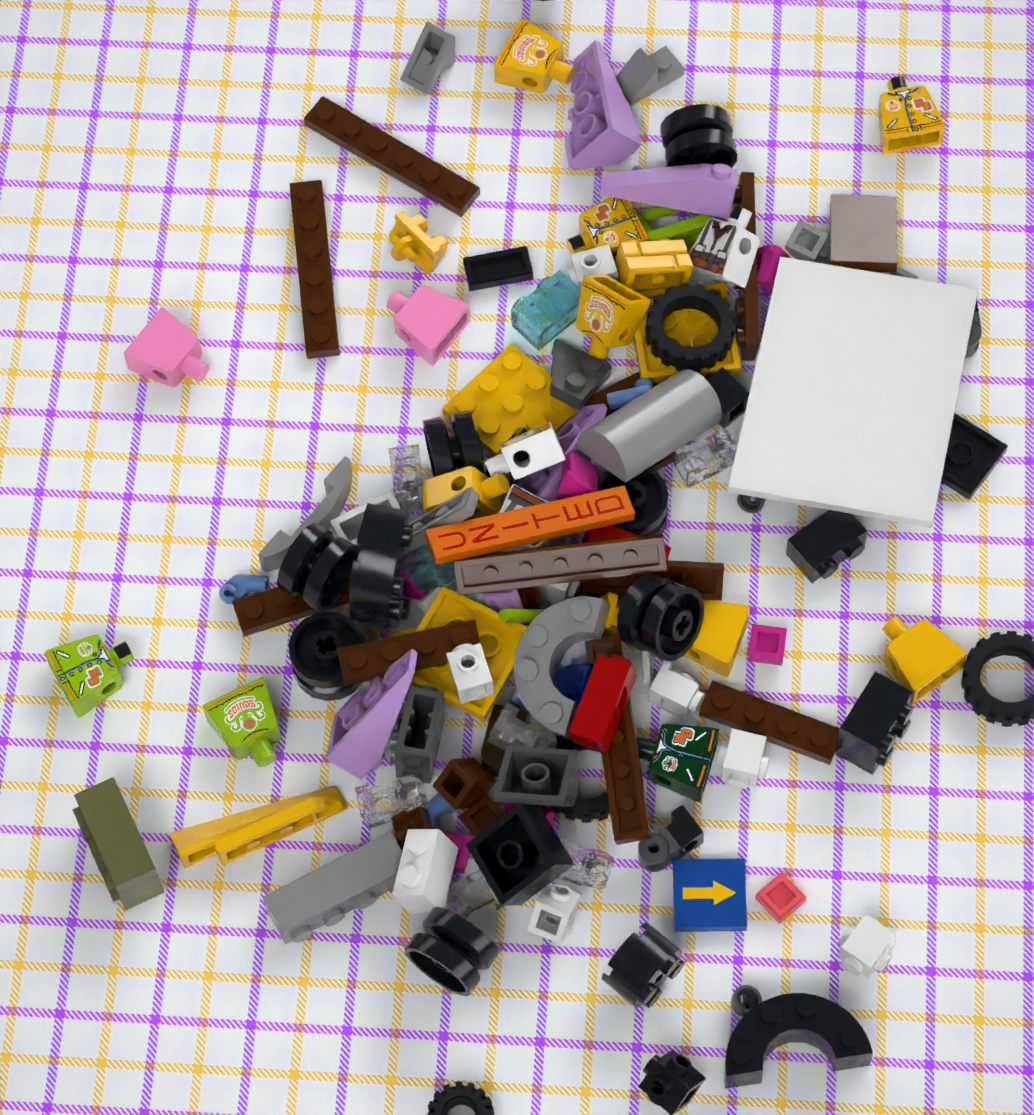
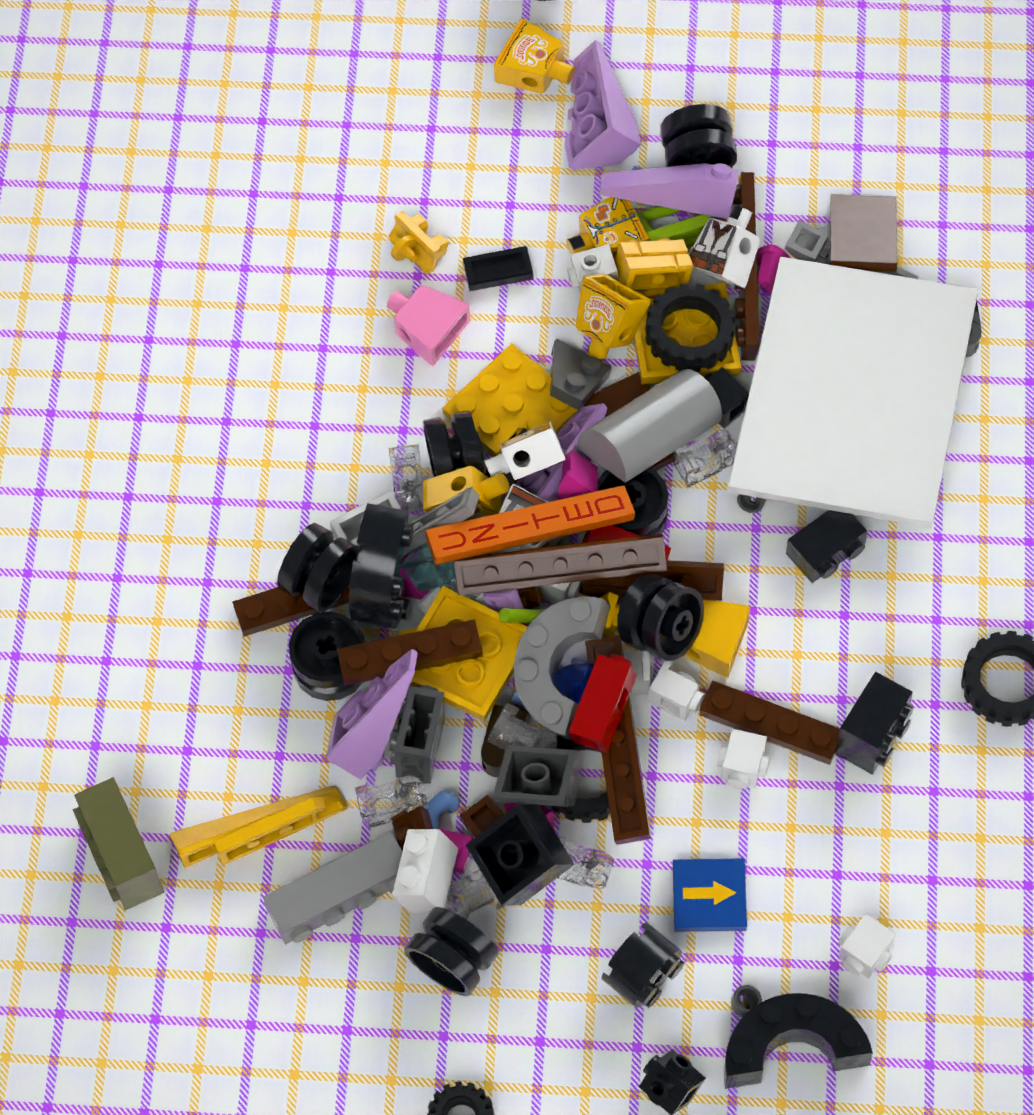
lime torso [44,635,134,718] -> none
bright pink torso [124,307,209,387] -> none
lime torso [202,677,282,767] -> none
medium blue arm [219,574,270,604] -> none
light grey slope [258,456,353,572] -> none
reddish brown plate [289,180,340,359] -> none
reddish brown plate [304,96,480,217] -> none
light grey slope [400,22,455,94] -> none
reddish brown brick [432,757,497,810] -> none
white brick [446,643,494,704] -> none
clear light blue brick [511,270,581,351] -> none
white brick [527,883,581,944] -> none
medium blue arm [607,378,654,410] -> none
light grey slope [616,46,684,106] -> none
dark green torso [637,723,719,803] -> none
leg [638,804,704,872] -> none
dark pink plate [748,624,787,666] -> none
coral tile [755,872,807,924] -> none
yellow torso [878,76,945,155] -> none
yellow torso [882,616,967,705] -> none
black tile [941,413,1008,500] -> none

